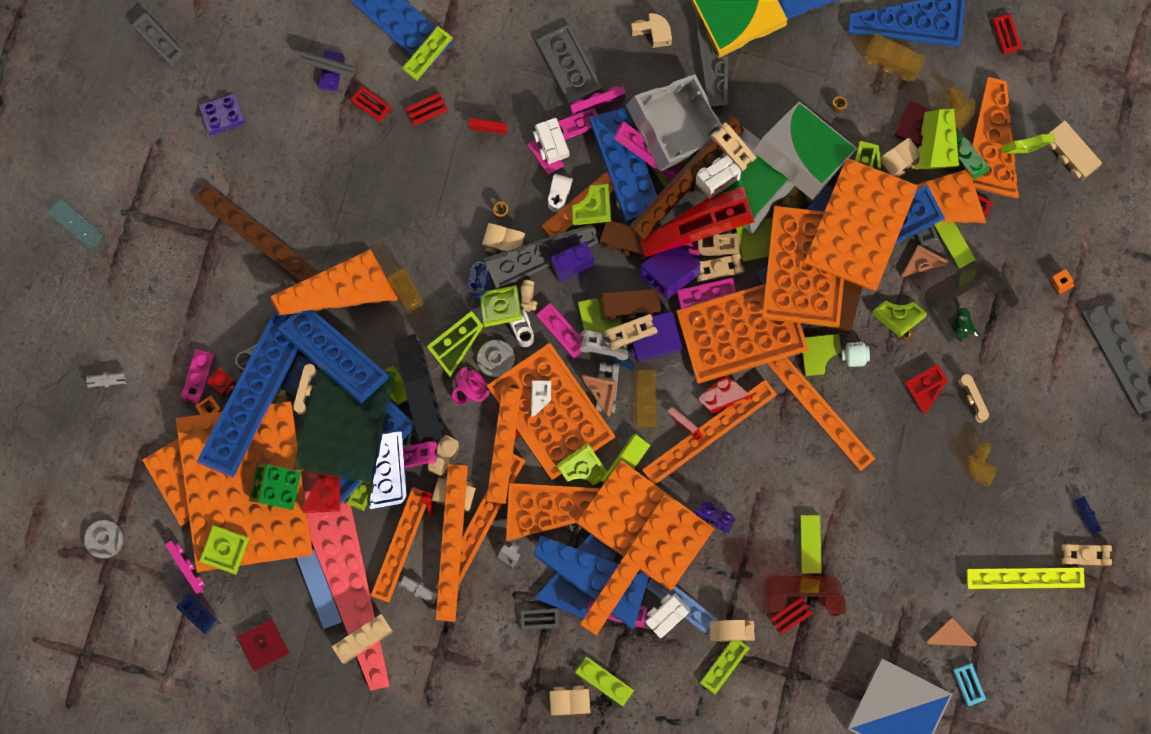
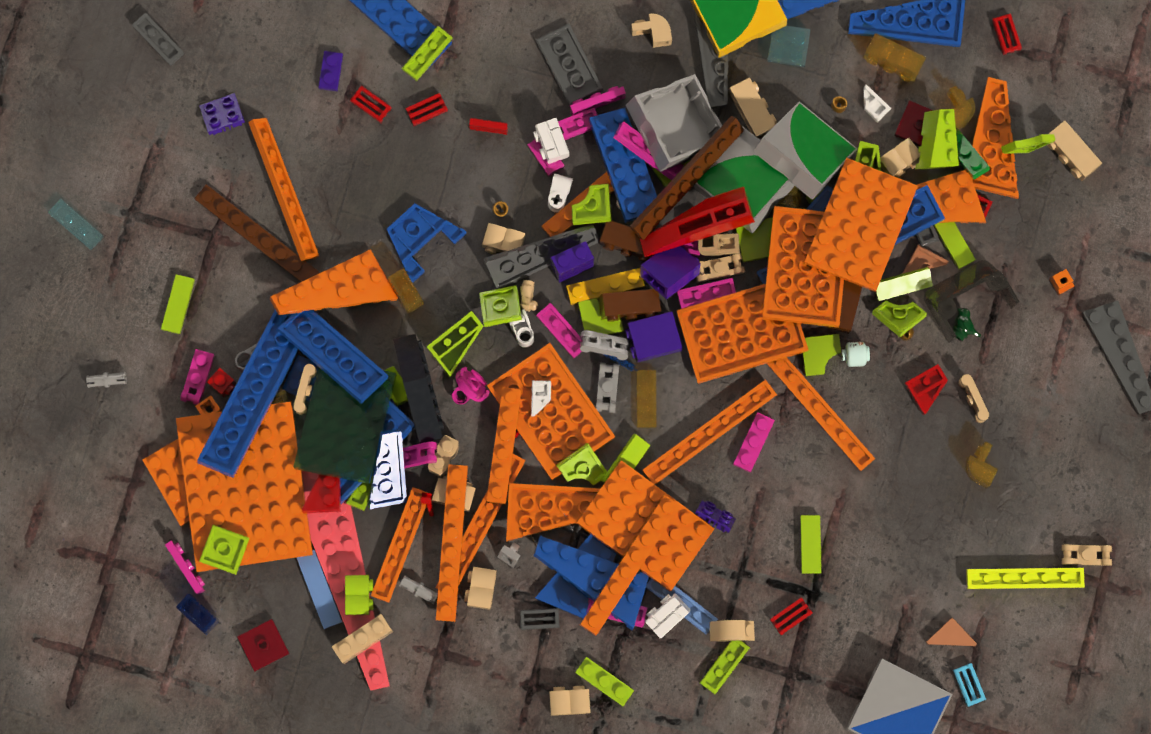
light grey tile [84,520,124,559] -> none
green bracket [249,463,301,510] -> none
dark grey axle [300,52,355,77] -> none
clear blue beam [468,261,489,298] -> none
light grey tile [477,340,515,378] -> none
nougat tile [582,375,617,417] -> none
tan plate [605,314,658,350] -> none
tile [668,408,703,441] -> none
white brick [696,155,741,199] -> none
wing [697,375,751,414] -> none
tan plate [710,122,756,172] -> none
clear red windscreen [763,576,846,616] -> none
clear blue pin [1074,496,1102,536] -> none
none -> lime tile [161,274,195,334]
none -> orange plate [248,118,319,261]
none -> lime brick [345,575,373,615]
none -> blue wing [387,203,467,283]
none -> tan brick [464,567,497,610]
none -> yellow plate [566,268,645,305]
none -> tan brick [728,78,777,139]
none -> dark pink plate [733,412,775,473]
none -> clear light blue plate [767,26,810,67]
none -> white tile [863,85,891,123]
none -> tile [875,267,933,301]

